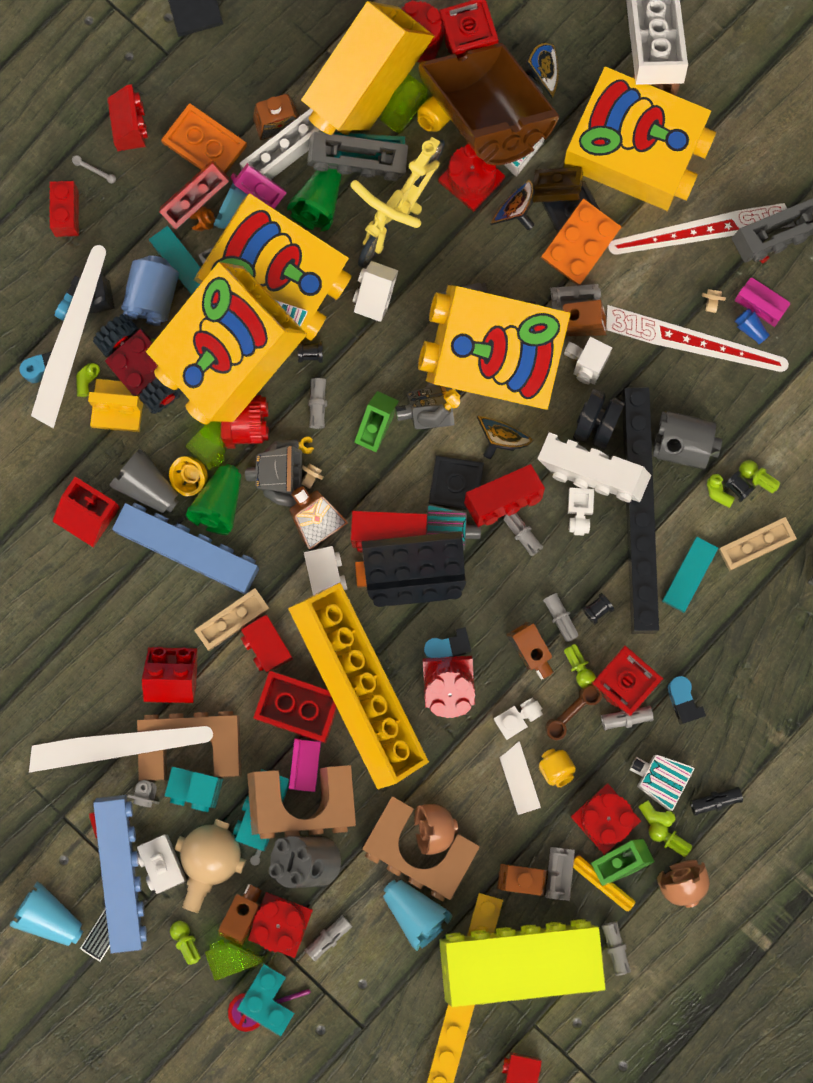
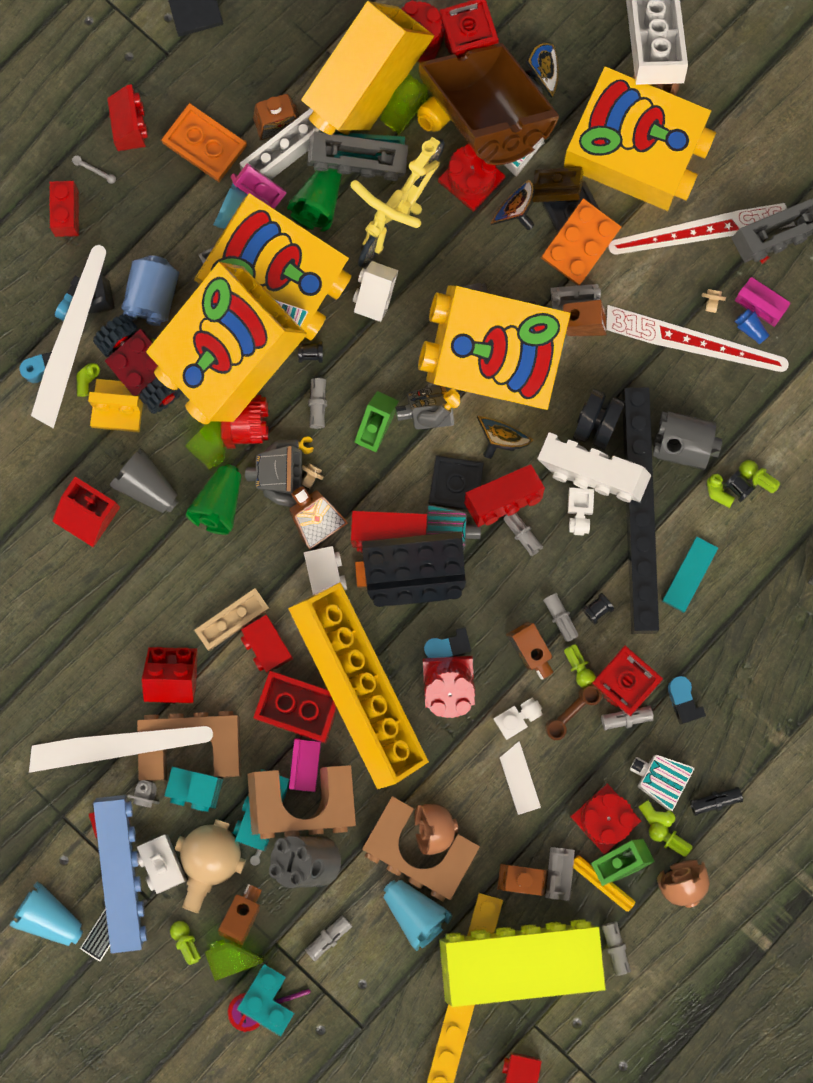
medium blue brick [112,503,259,595] -> none
teal tile [148,225,201,295] -> none
brick [159,160,229,230] -> none
yellow helmet [169,456,208,496] -> none
orange plate [190,206,215,232] -> none
red piece [248,892,313,958] -> none
yellow head [539,749,576,787] -> none
white brick [564,337,612,385] -> none
tan plate [718,517,797,571] -> none

